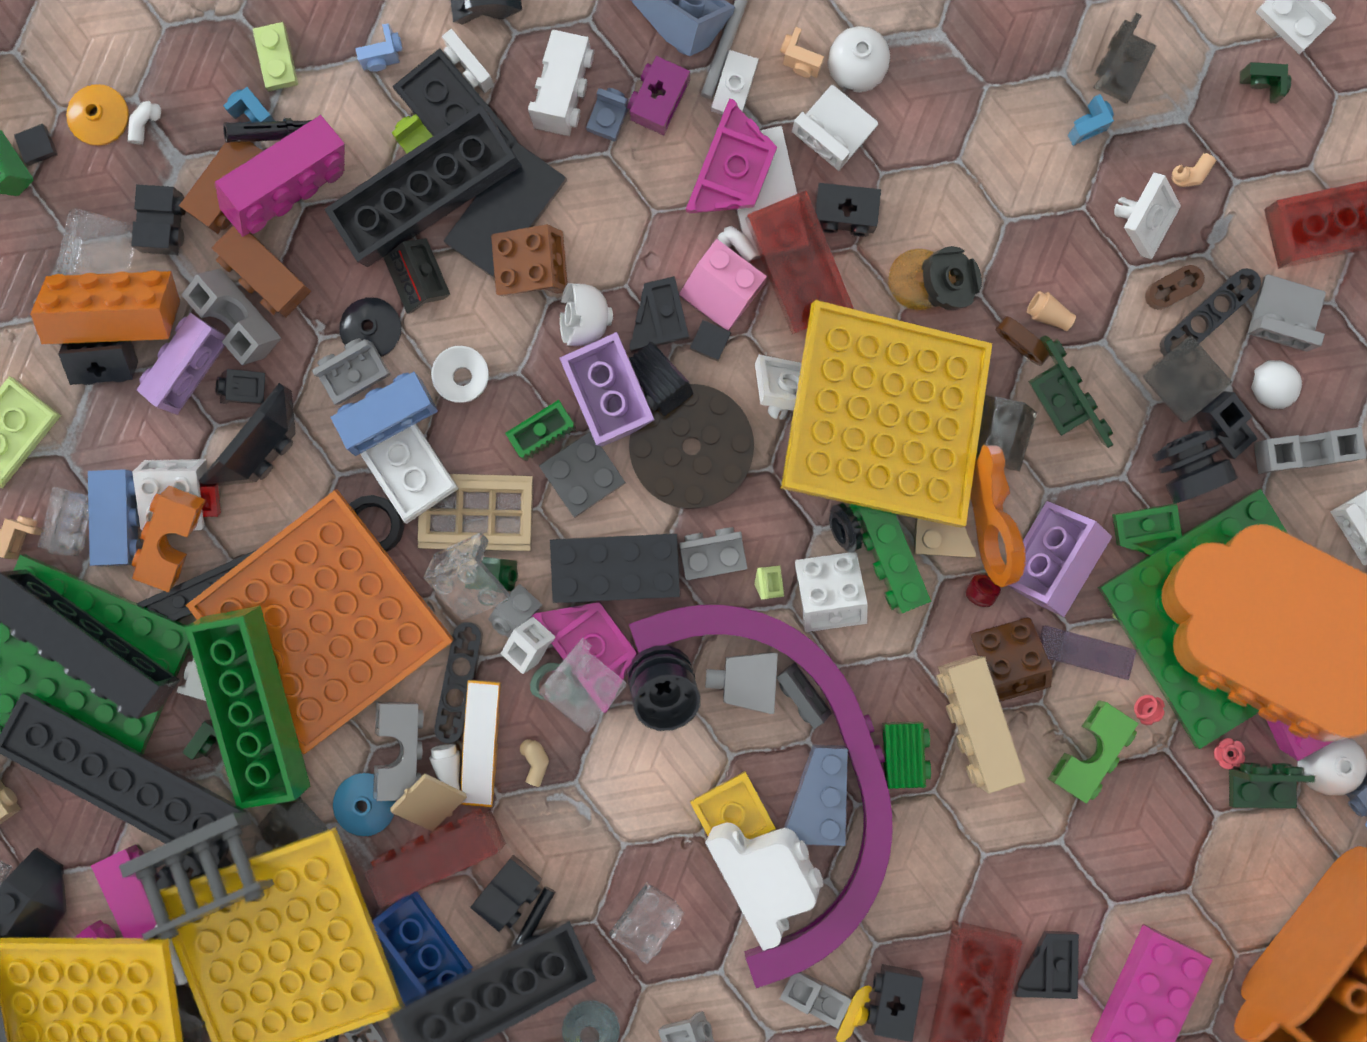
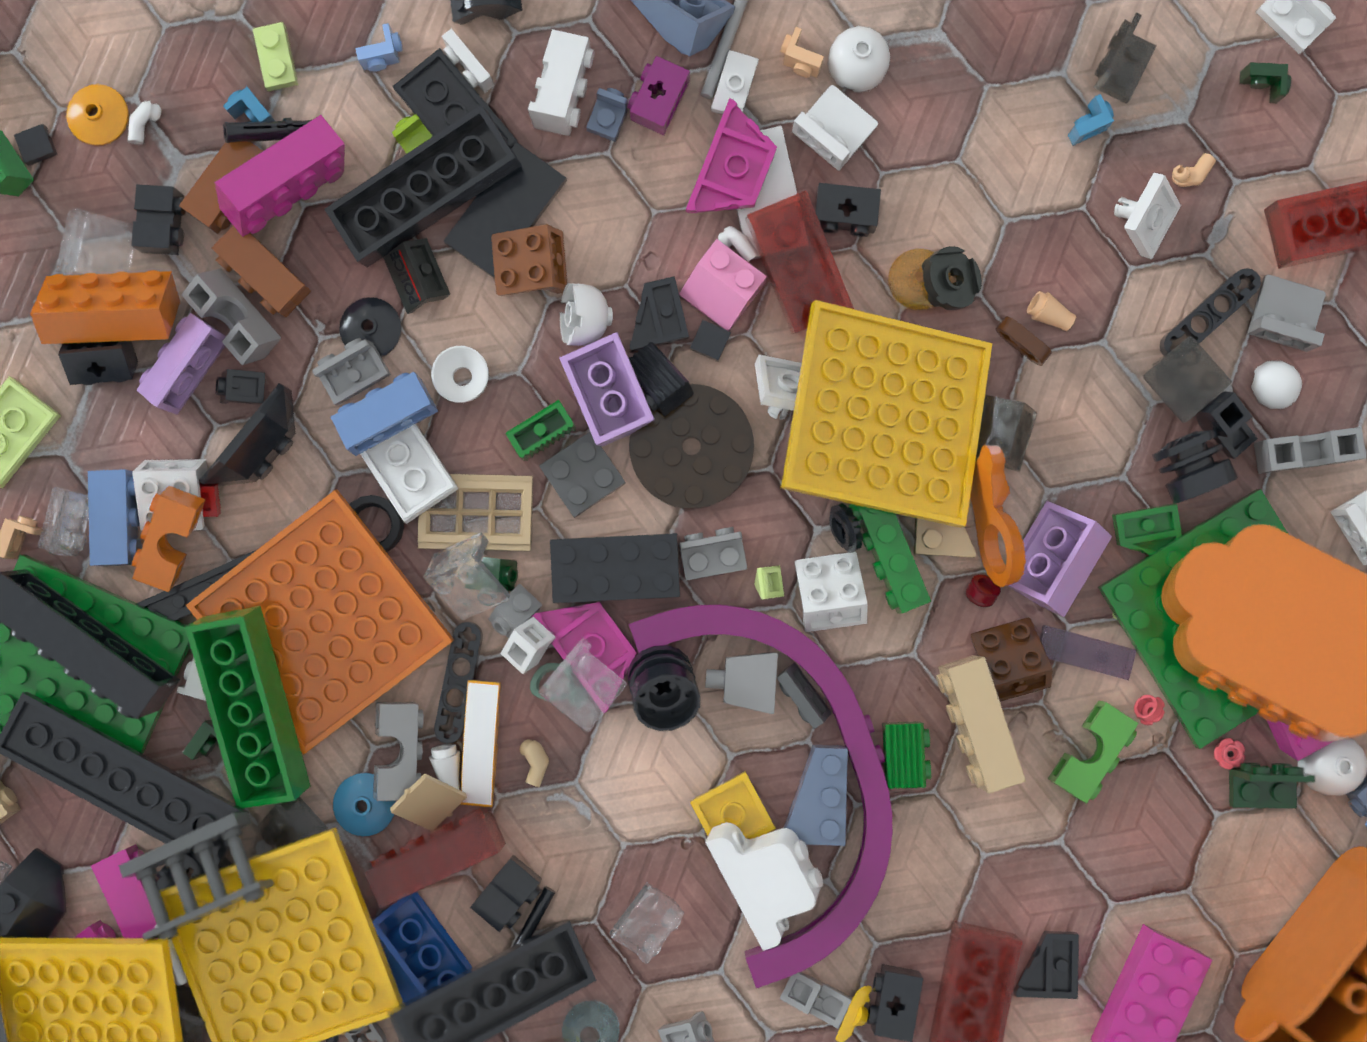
dark green bracket [1028,335,1113,448] -> none
reddish brown beam [1145,265,1205,310] -> none

